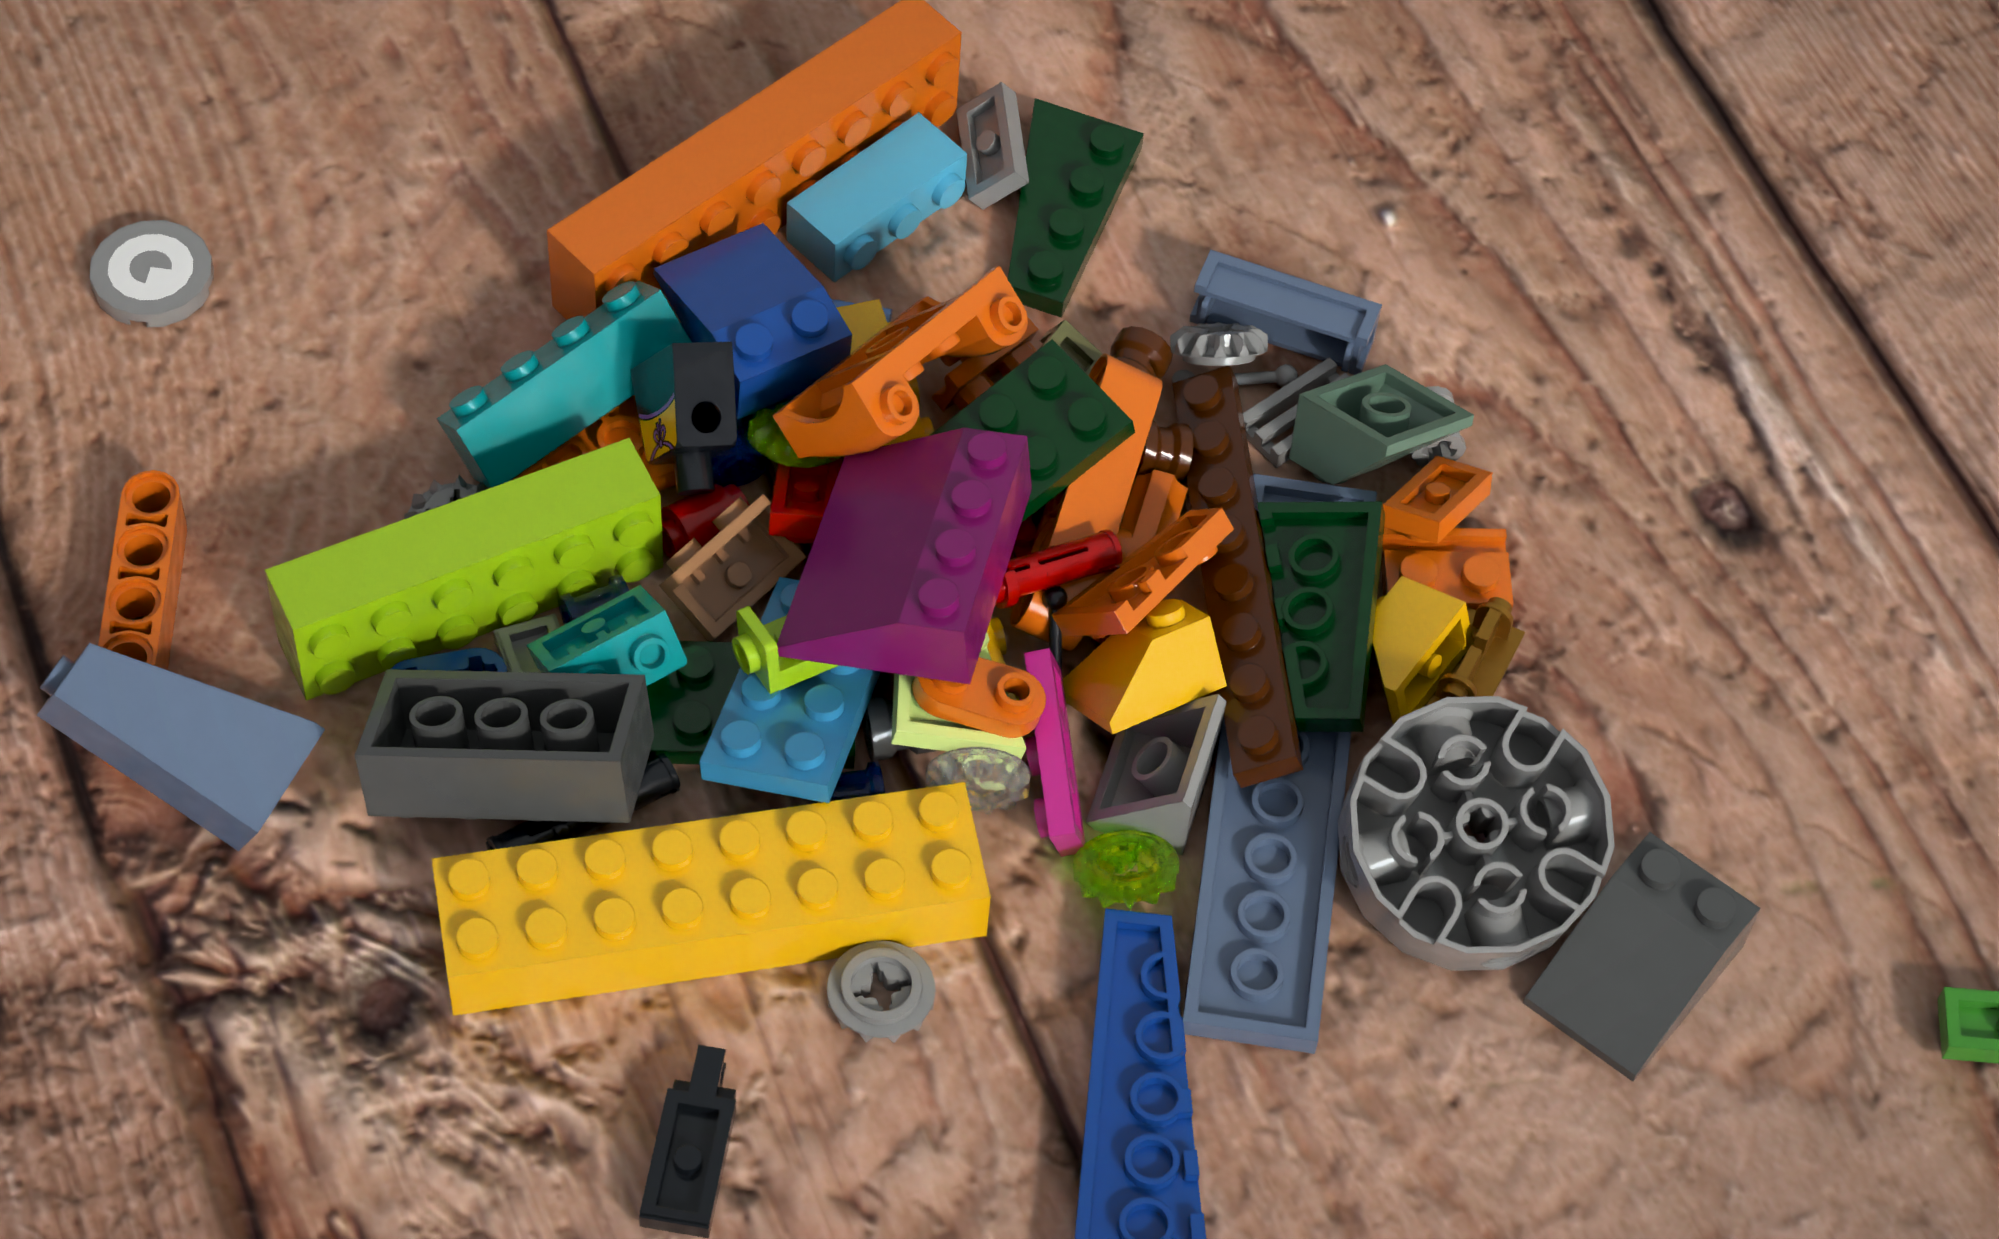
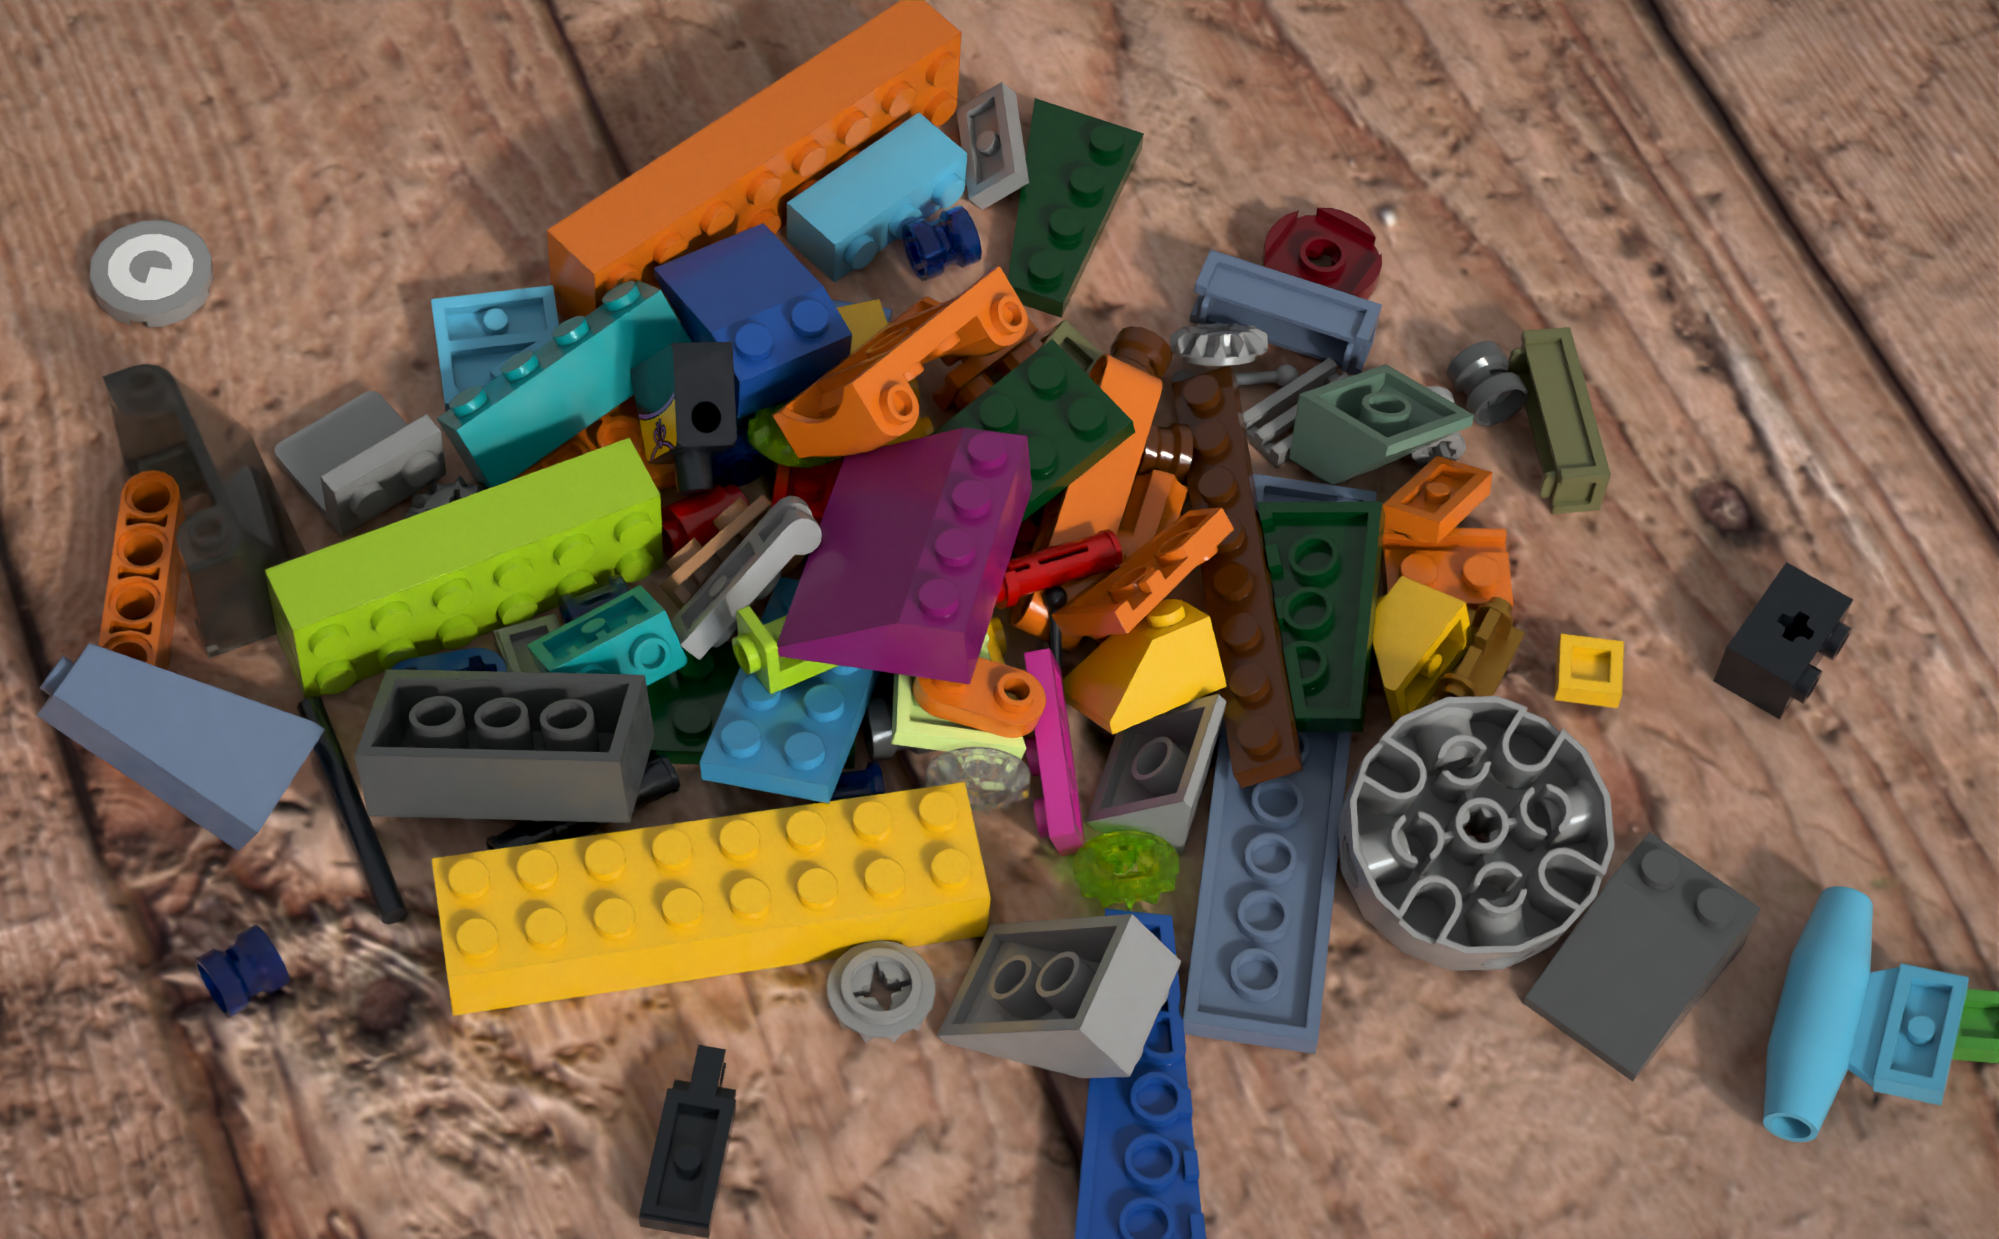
none -> clear smoke windscreen [102,364,307,658]
none -> clear blue wheel [195,924,290,1018]
none -> light grey bracket [275,391,446,537]
none -> black bar [297,696,408,924]
none -> medium azure wing [431,285,559,412]
none -> light grey plate [670,496,822,660]
none -> clear blue wheel [902,206,982,281]
none -> light grey slope [937,914,1182,1078]
none -> dark red plate [1262,208,1382,300]
none -> dark grey wheel [1446,341,1529,426]
none -> olive container [1507,327,1611,514]
none -> yellow plate [1554,634,1624,708]
none -> black brick [1713,562,1853,720]
none -> medium azure plate [1763,886,1969,1142]

